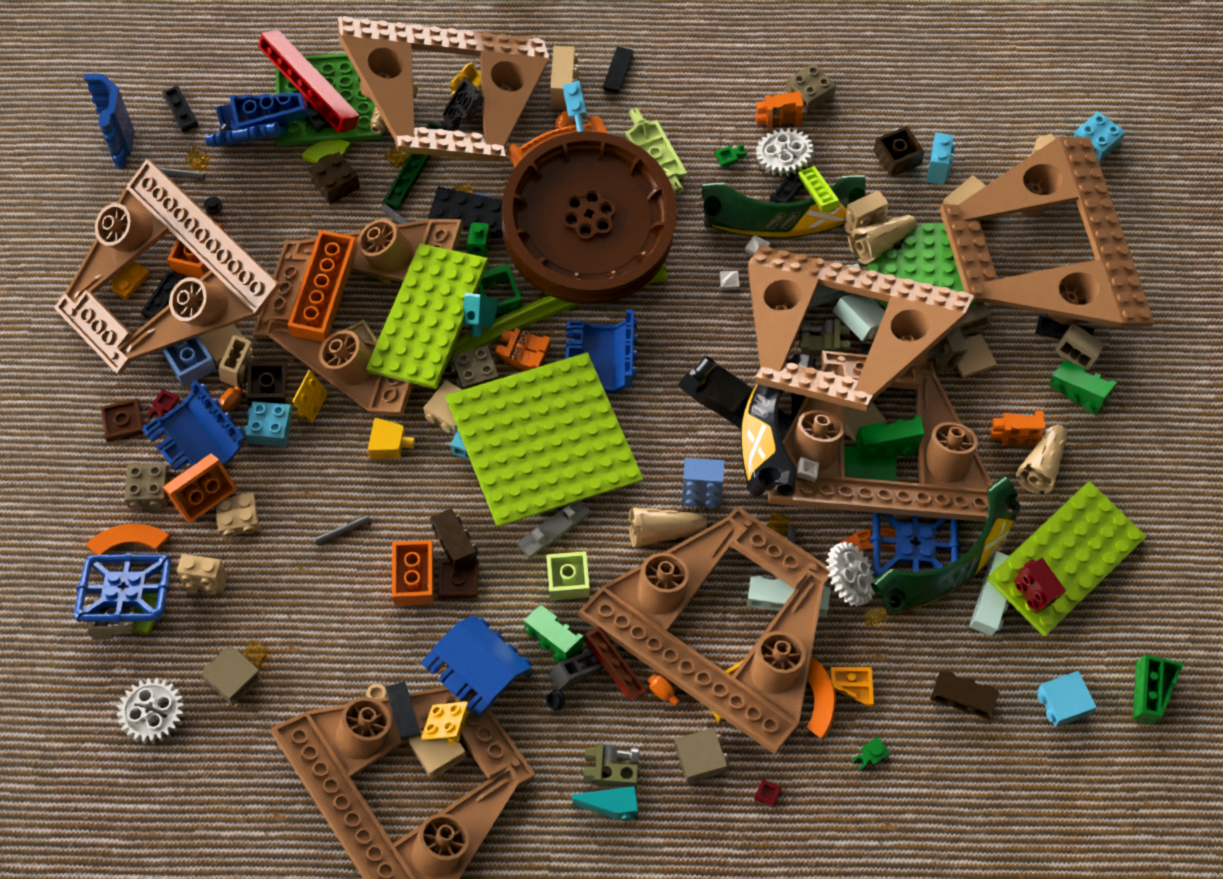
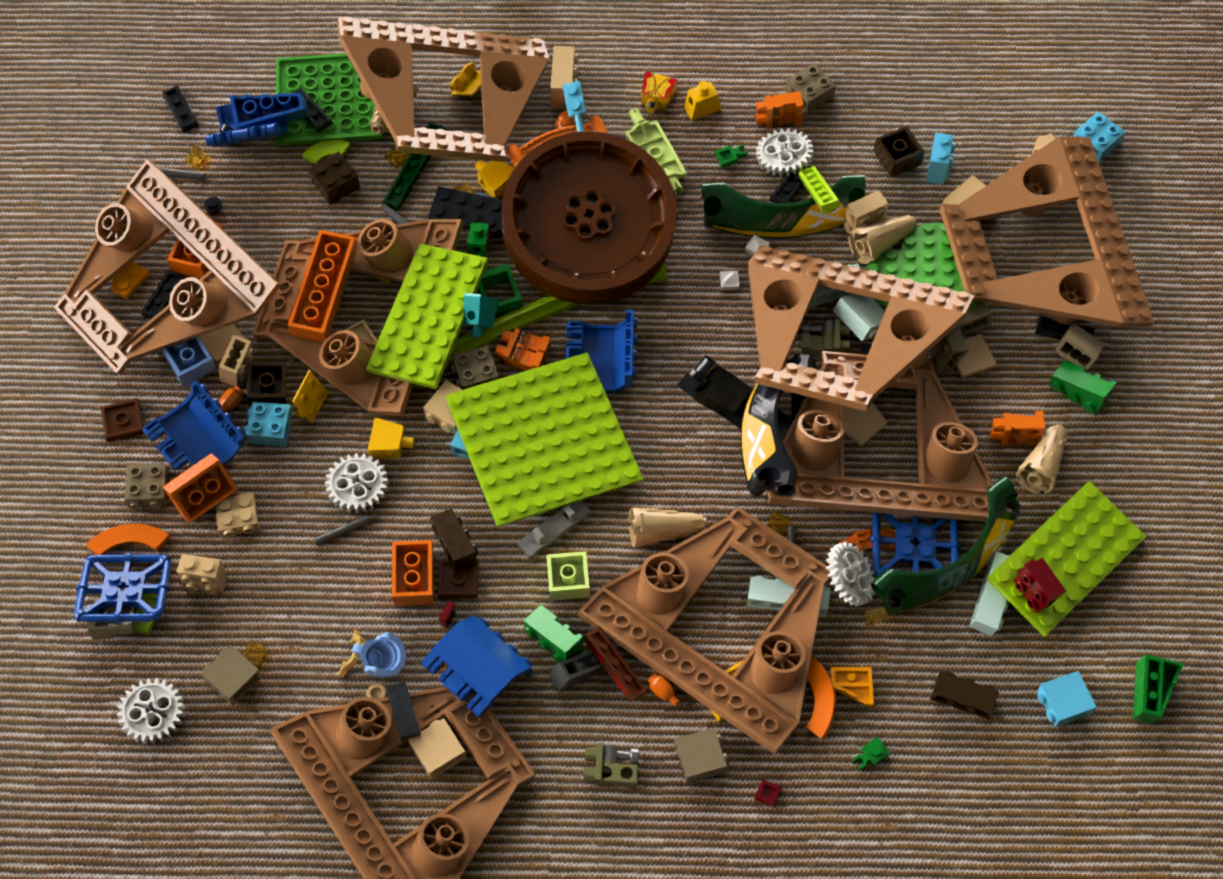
blue hinge [84,73,134,169] -> none
dark red plate [148,389,180,419] -> none
brick [258,30,360,133] -> none
yellow hinge [421,702,468,745] -> none
black plate [440,77,484,131] -> none
black plate [546,690,565,711] -> none
teal slope [572,786,638,821] -> none
black tile [603,46,634,93] -> none
medium blue brick [682,458,724,509] -> none
white tile [797,457,819,482] -> none
green tile [844,446,897,481] -> none
green wedge [855,415,925,458] -> none
none -> white gear [325,453,389,513]
none -> light blue helmet [338,630,406,678]
none -> dark red tile [439,601,456,628]
none -> yellow torso [475,160,514,199]
none -> torso [641,71,677,113]
none -> yellow torso [684,81,721,121]

